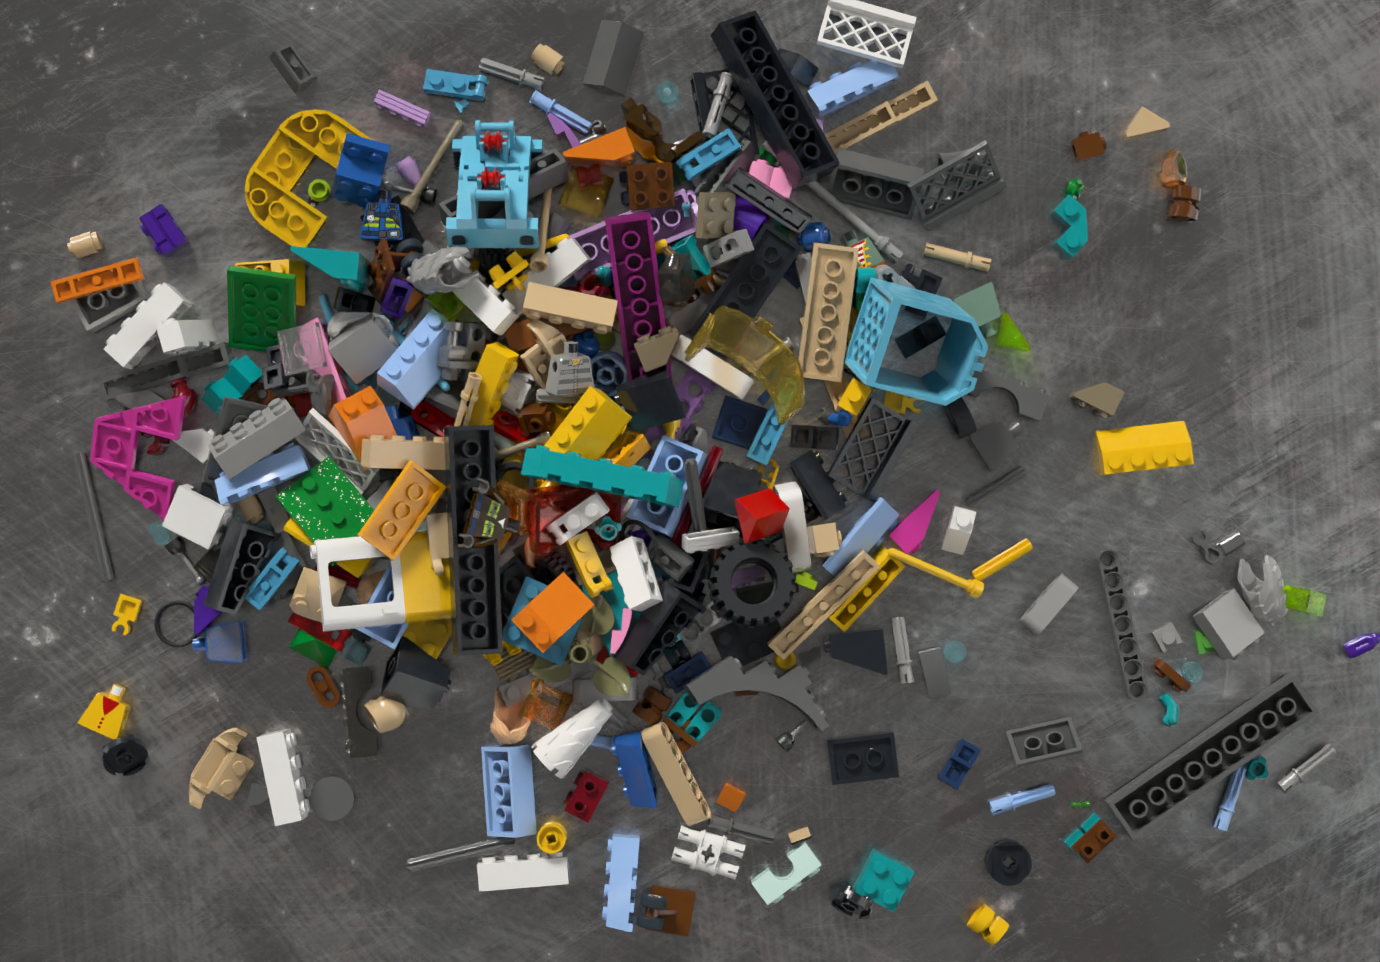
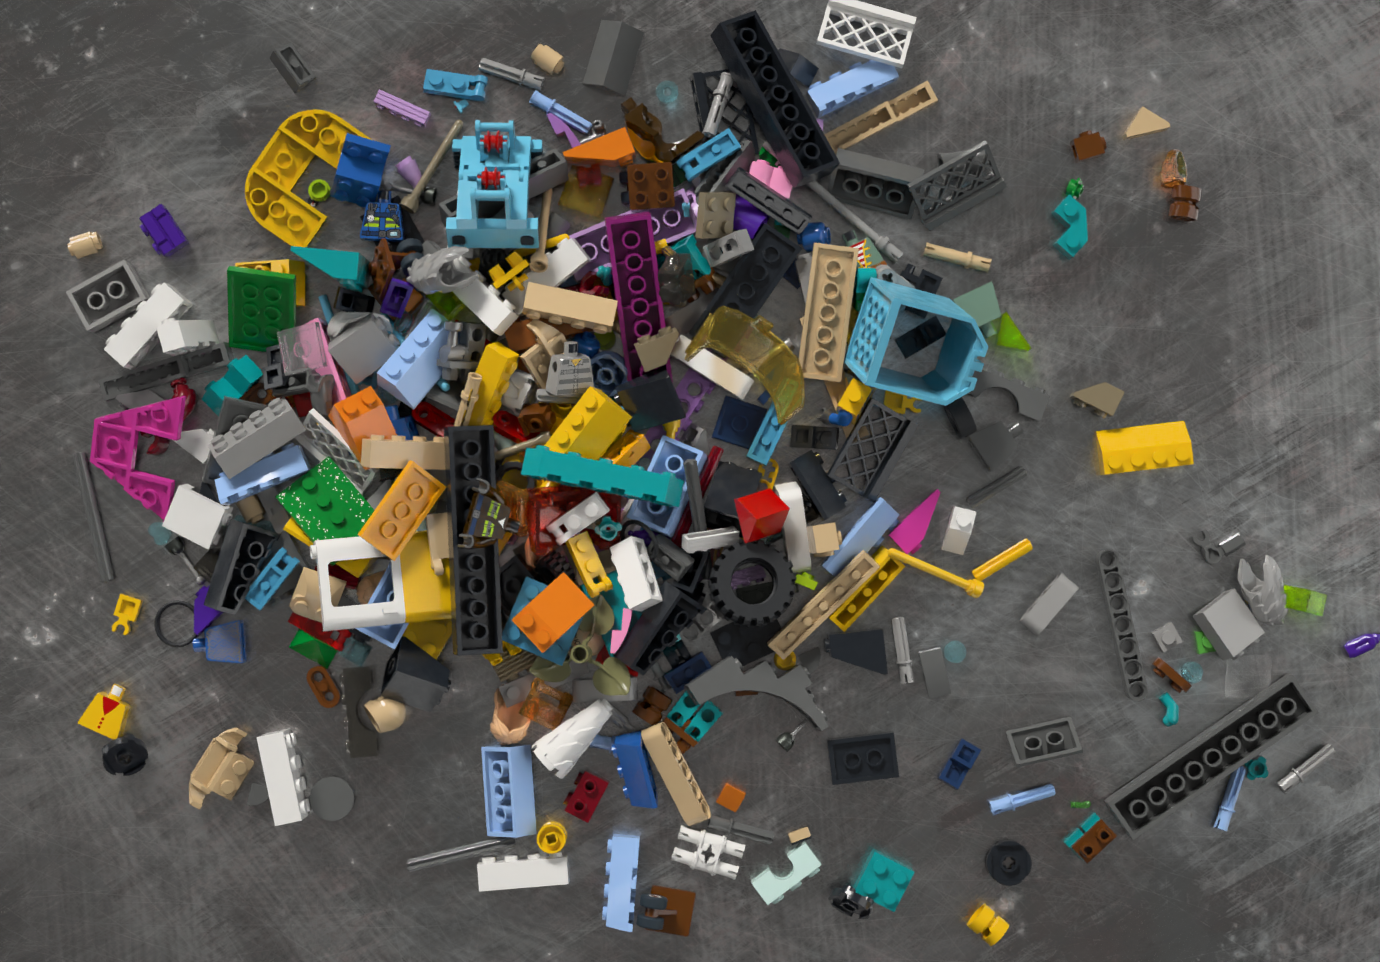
orange plate [50,257,145,304] -> none

